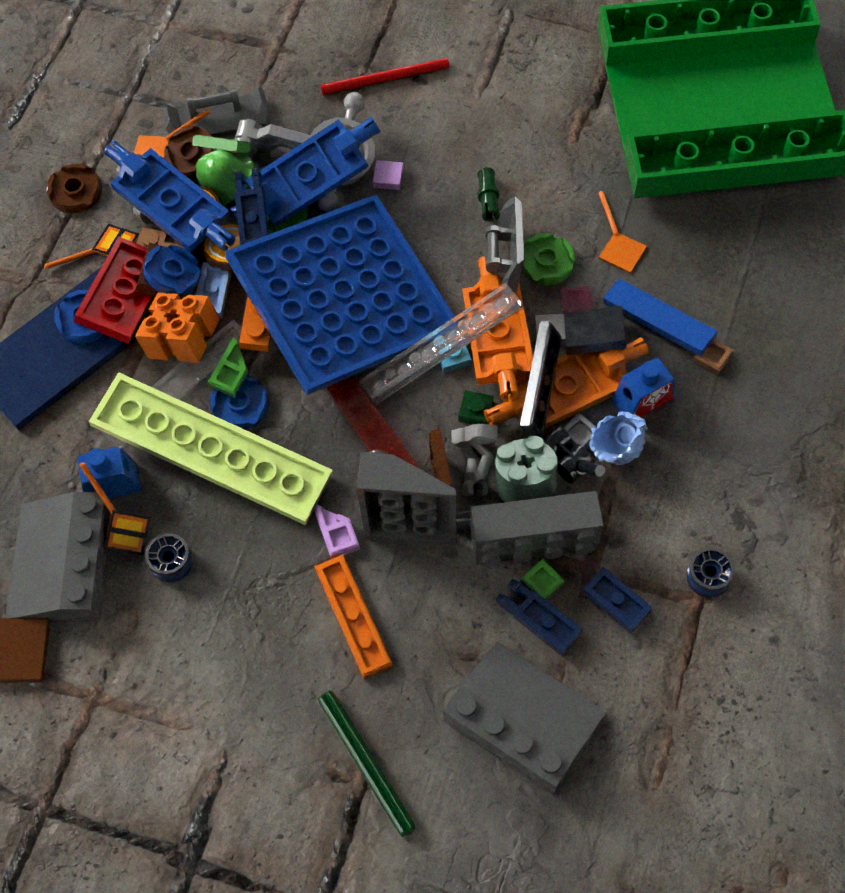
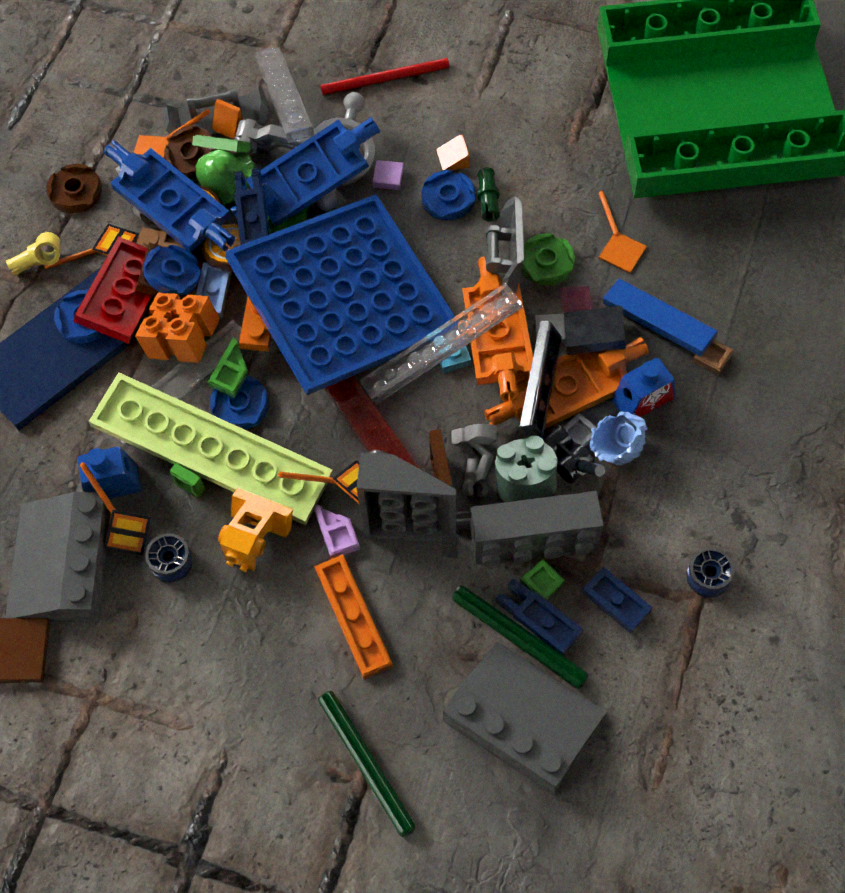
dark green plate [458,390,494,424] -> none
none -> light yellow pin [6,232,61,276]
none -> bright green tile [170,463,205,497]
none -> orange slope [212,99,243,139]
none -> light orange tile [218,488,293,572]
none -> clear plate [254,47,315,143]
none -> piece [278,460,359,504]
none -> blue tile [421,170,475,221]
none -> slope [436,135,469,171]
none -> dark green axle [452,585,588,689]

